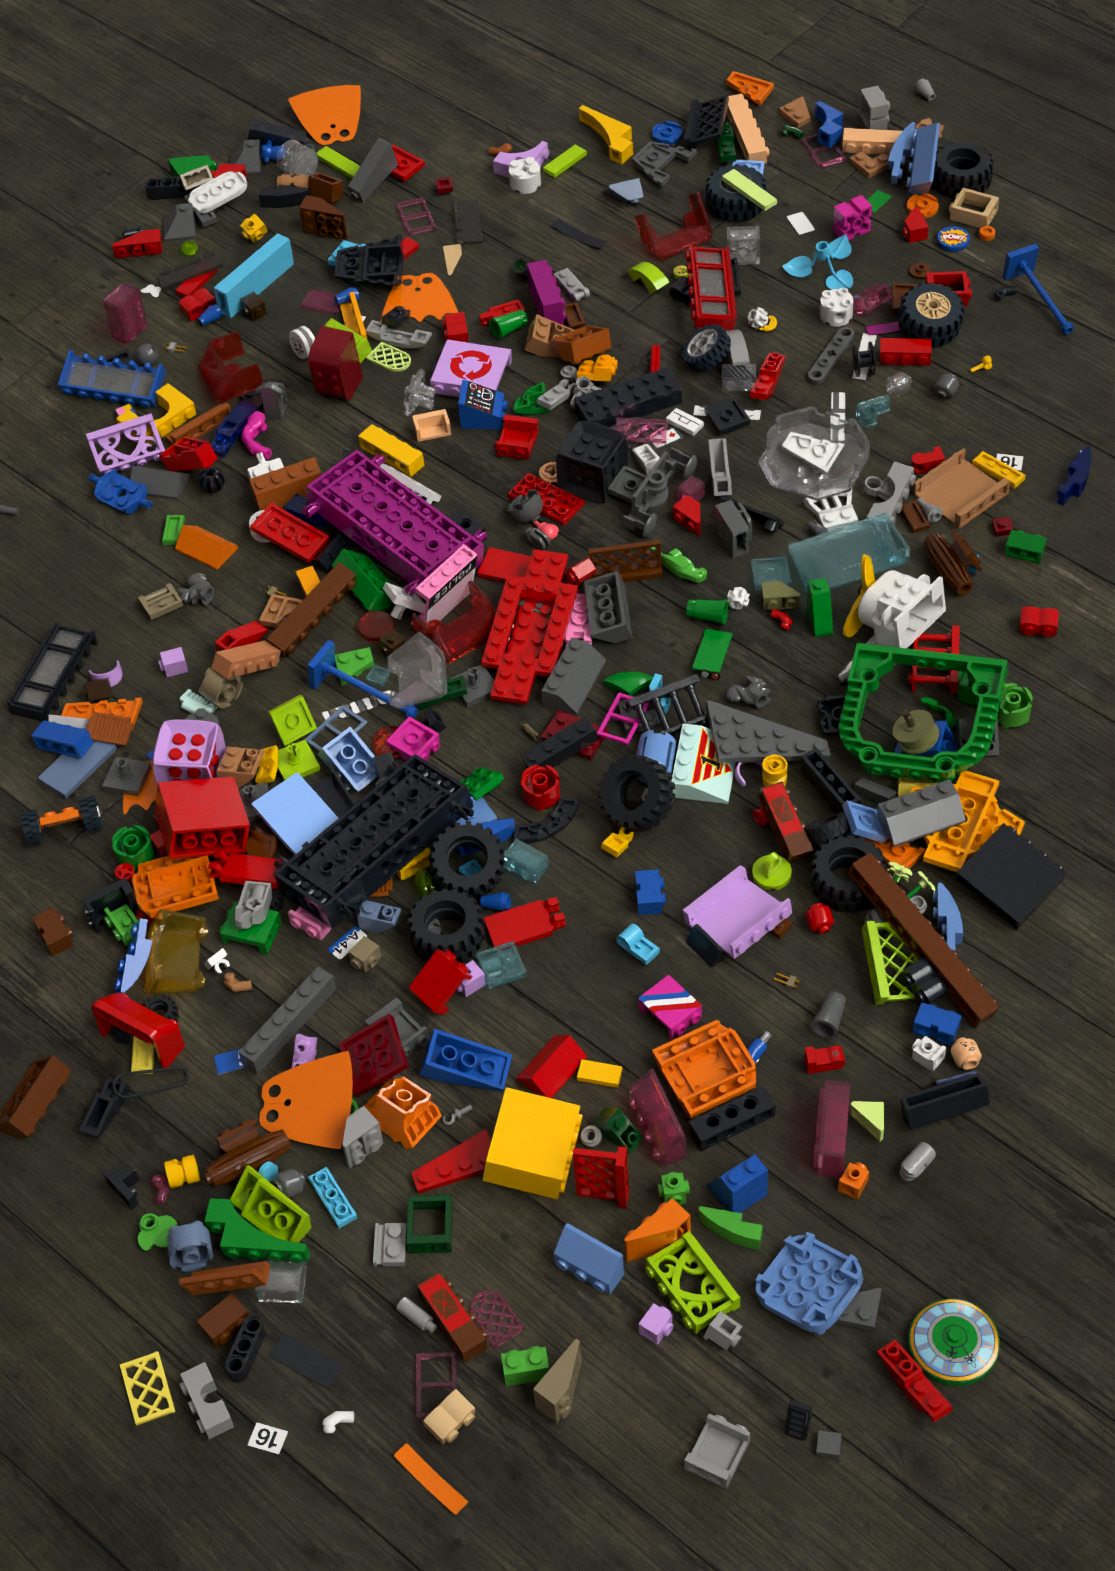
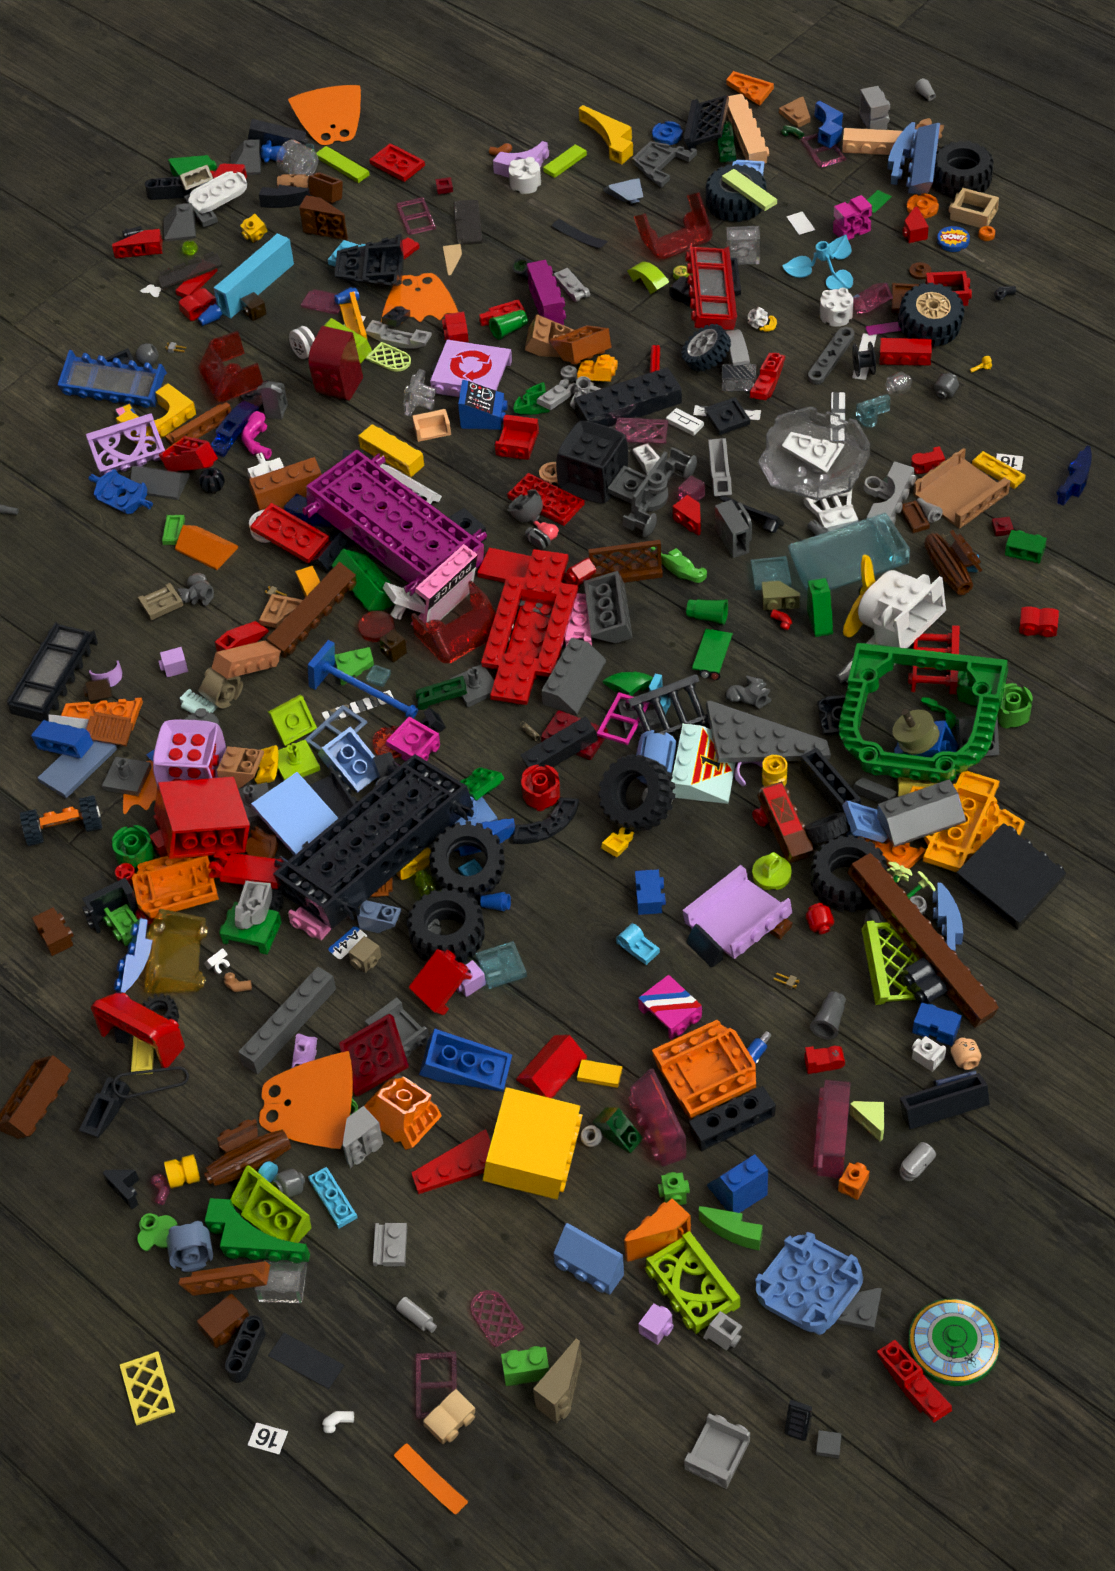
clear pink brick [103,282,148,345] -> none
light grey arch [179,1362,234,1439] -> none
blue sticker [214,1048,245,1075] -> none
dark grey slope [348,138,398,202] -> none
clear windscreen [388,632,447,709] -> none
dark green window [407,1194,453,1254] -> none
reddish brown brick [417,1272,488,1363] -> none
light grey hand [442,1105,473,1125] -> none
red tile [484,897,566,953] -> none
clear light blue brick [504,839,549,883] -> none
reddish brown tile [563,302,586,329] -> none
red fence [573,1146,630,1209] -> none
sticker [647,427,684,450] -> none
white gear [727,587,750,610] -> none
medium nougat plate [850,151,889,178] -> none
blue tile [1002,244,1074,335] -> none

